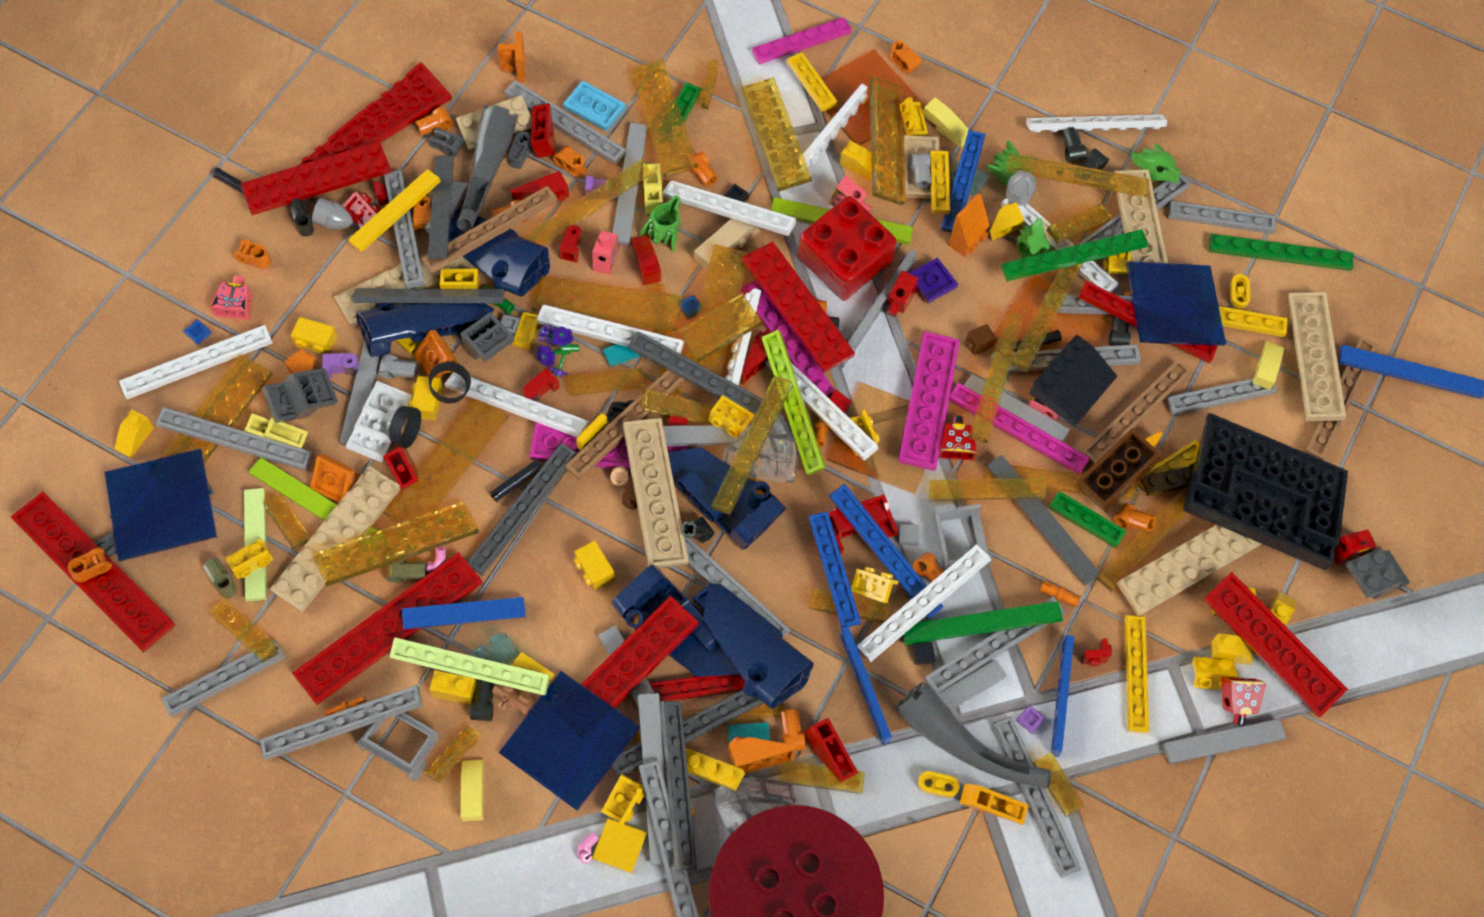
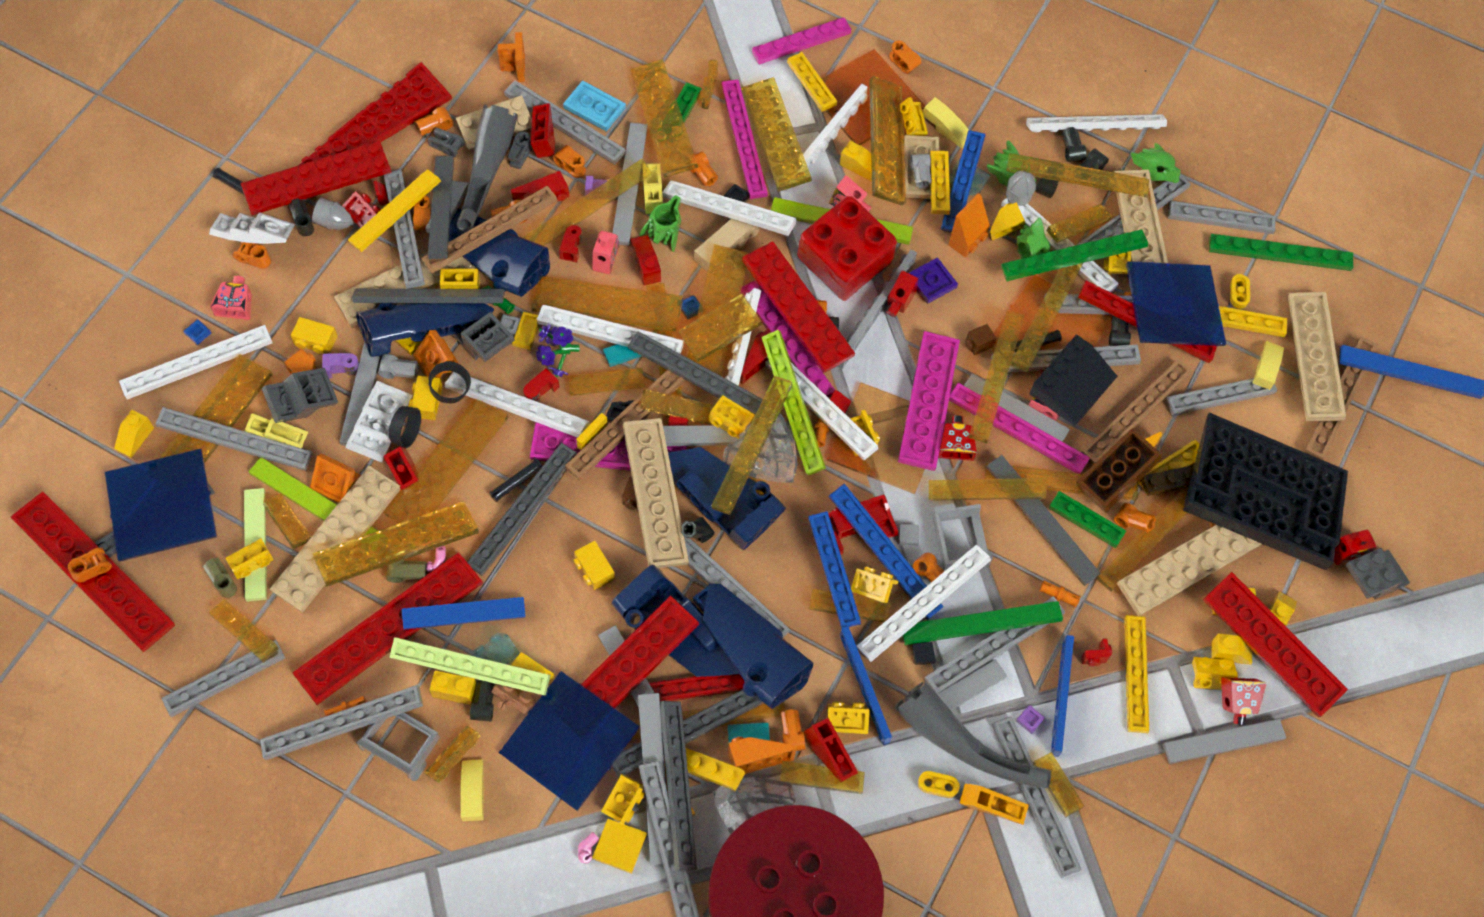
light nougat tile [610,466,630,486] -> none
none -> white slope [209,212,295,244]
none -> dark pink plate [721,79,768,199]
none -> yellow bracket [827,701,869,734]
none -> pearl dark grey piece [1035,163,1065,198]

